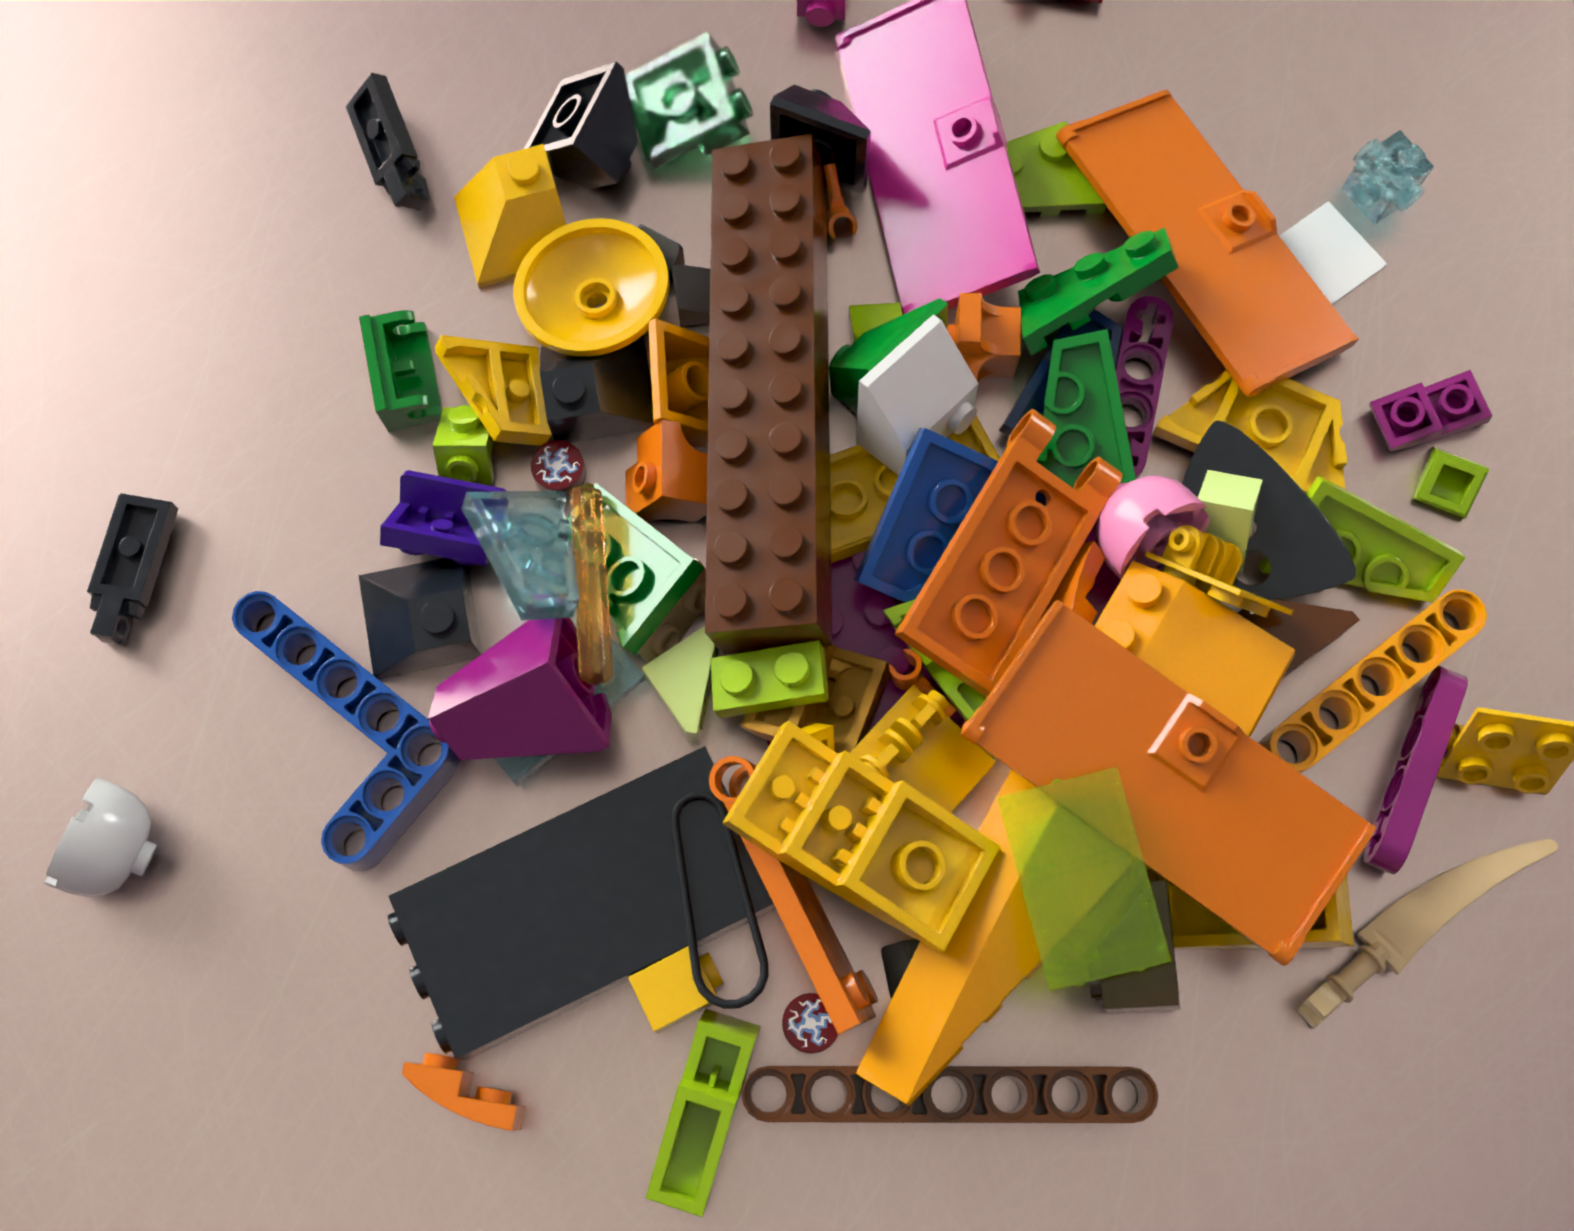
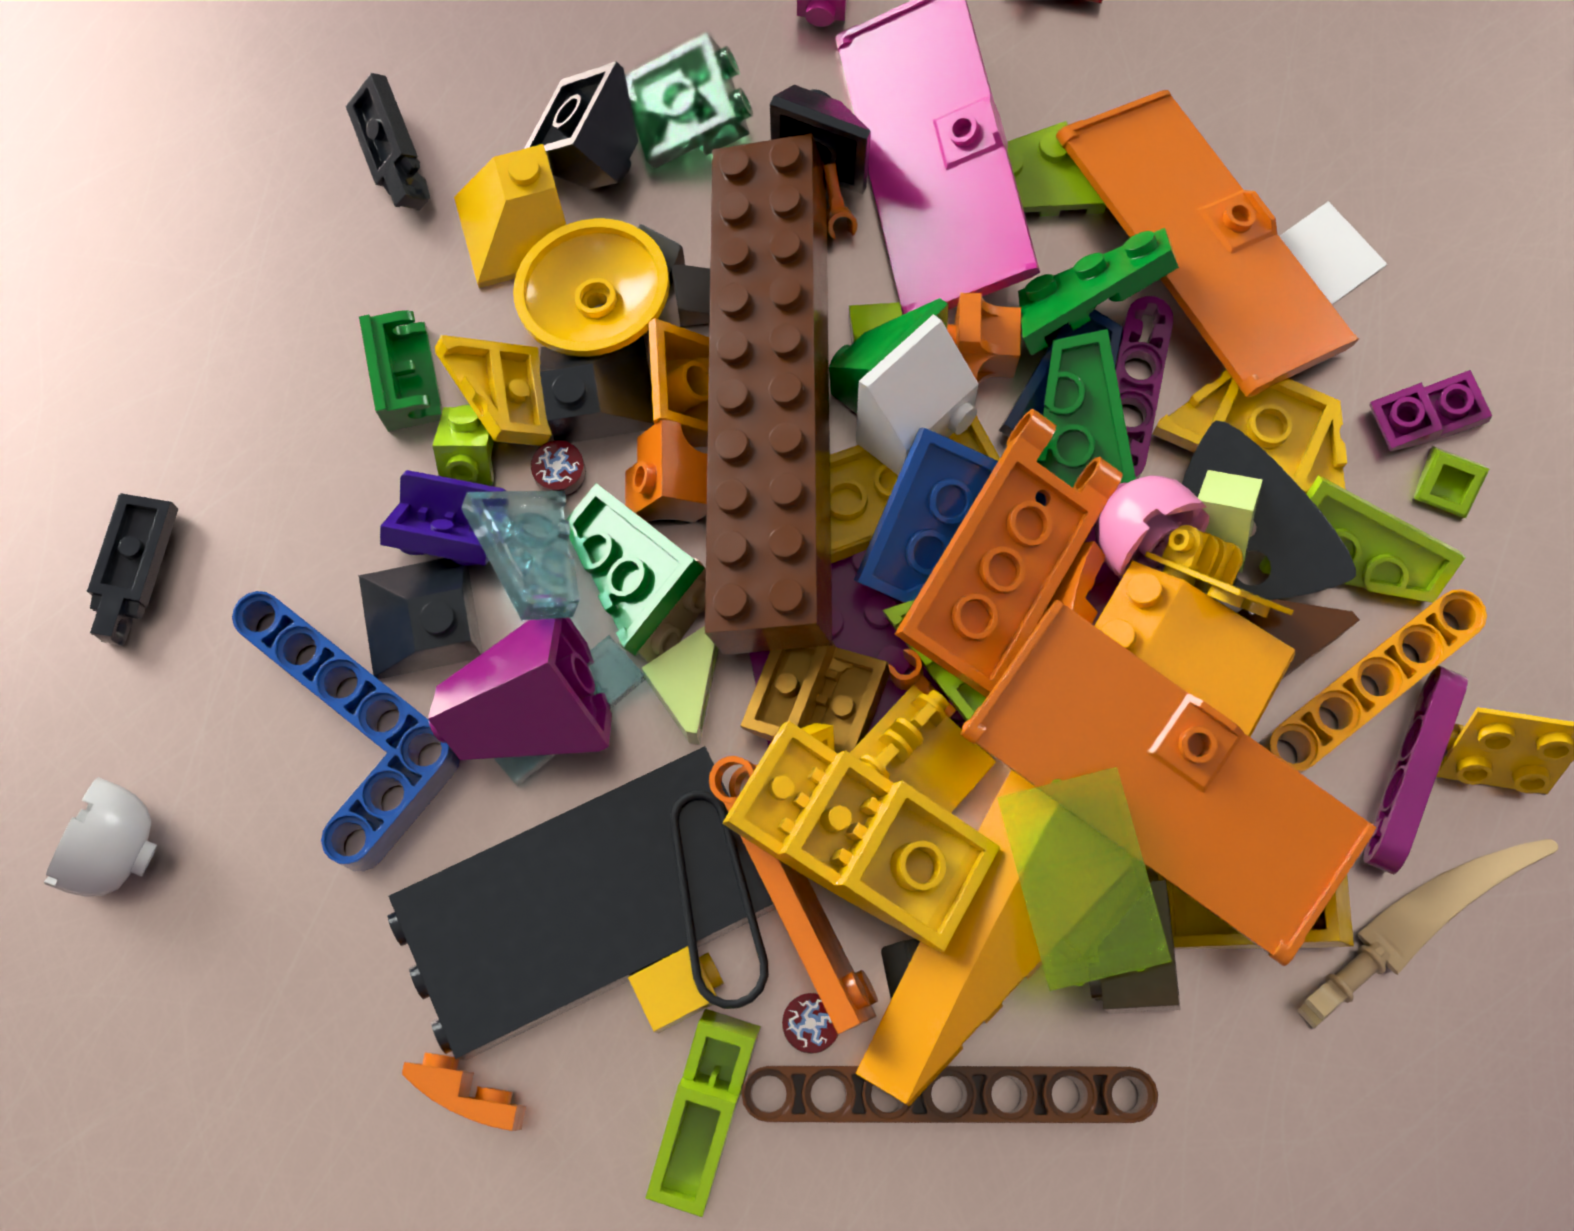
clear orange axle [570,483,613,686] -> none
lime plate [710,640,829,718] -> none
clear light blue brick [1341,130,1434,225] -> none

